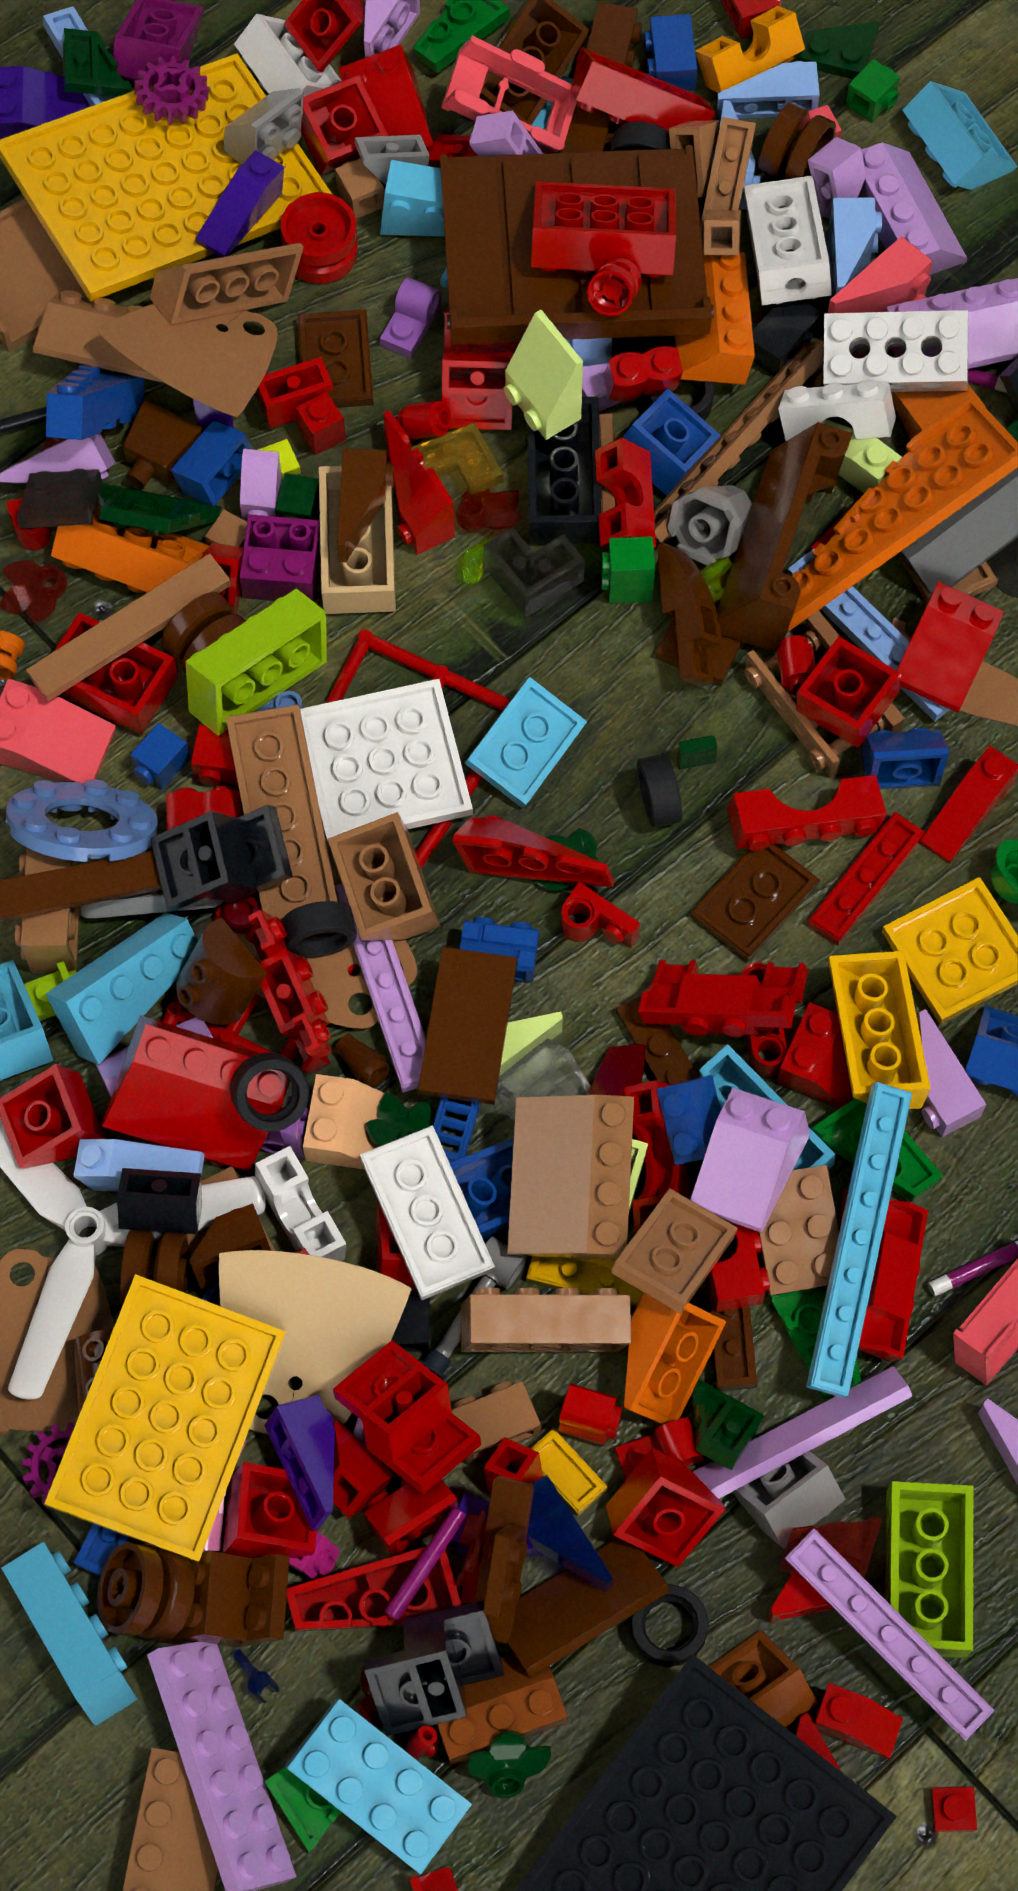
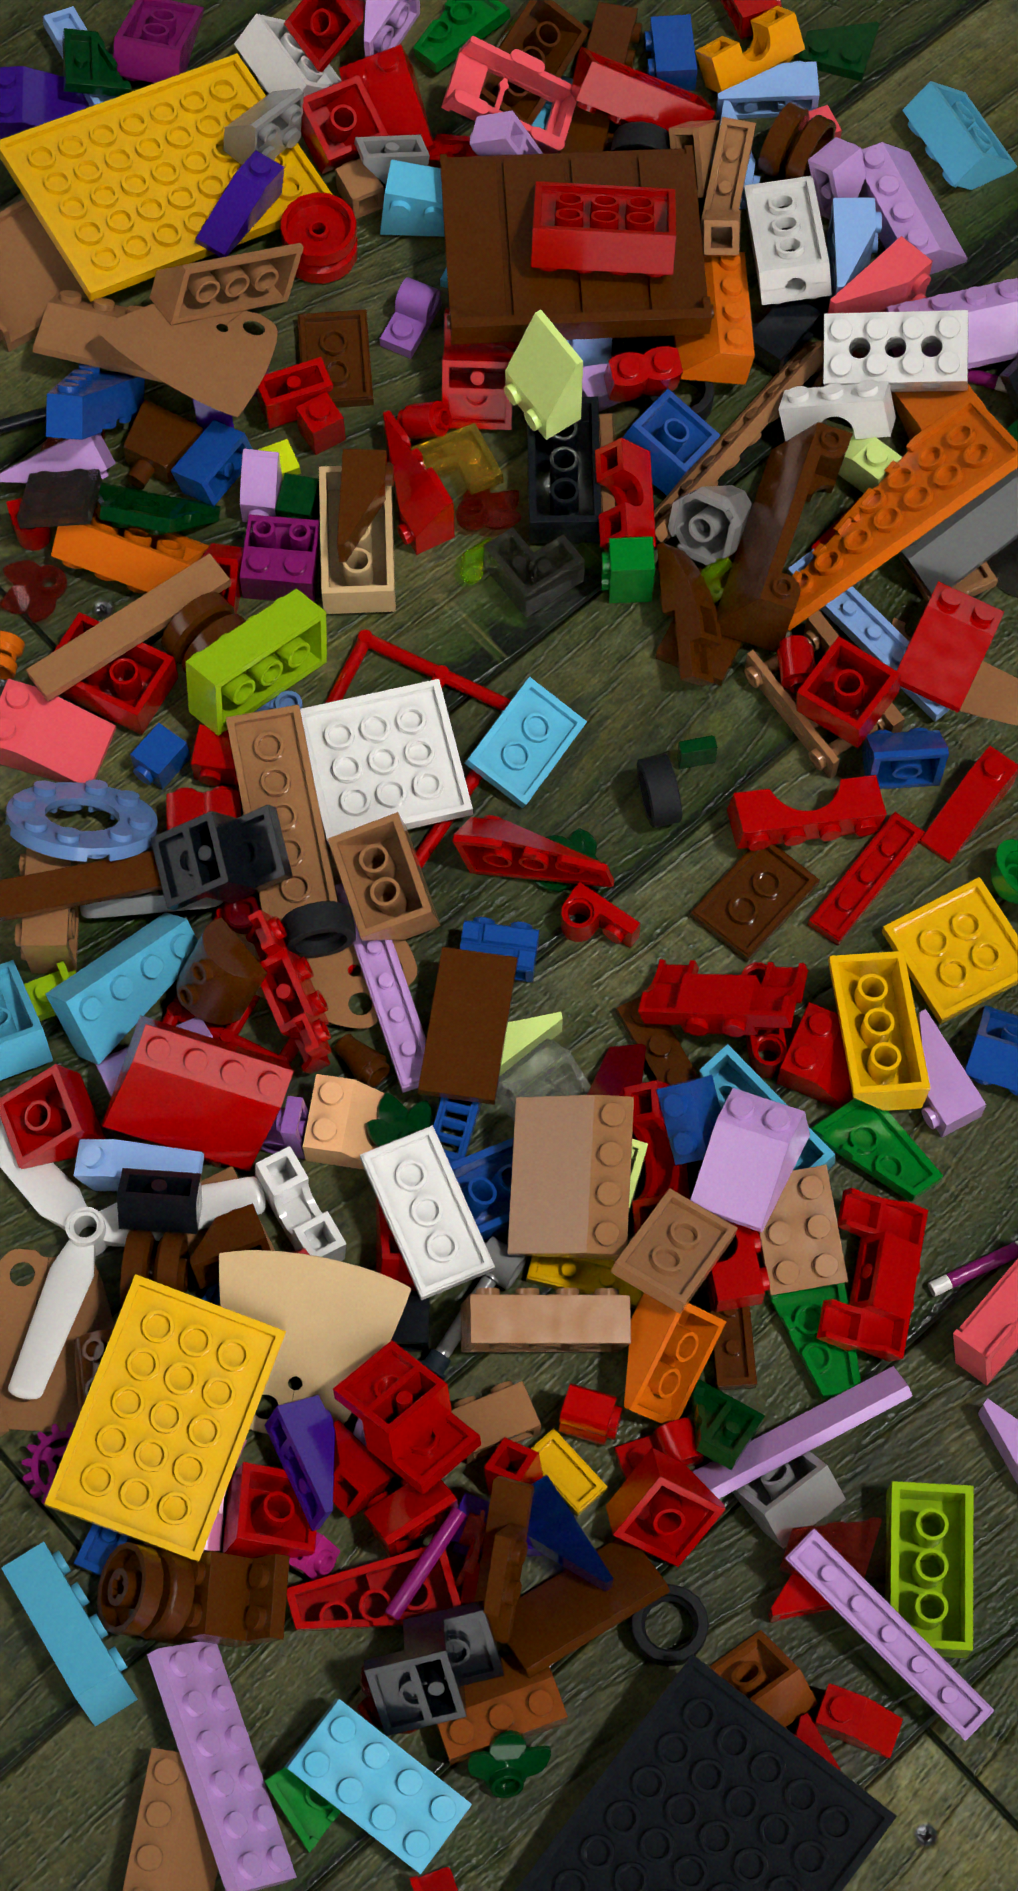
magenta gear [134,56,209,125] -> none
medium nougat tile [205,510,248,547] -> none
black tyre [230,1052,309,1132] -> none
clear blue hand [233,1649,280,1704] -> none
red arm [406,1725,440,1760] -> none
red wheel [587,257,642,316] -> none
medium azure tile [806,1082,912,1398] -> none
green brick [846,59,900,123] -> none
red plate [930,1787,977,1833] -> none

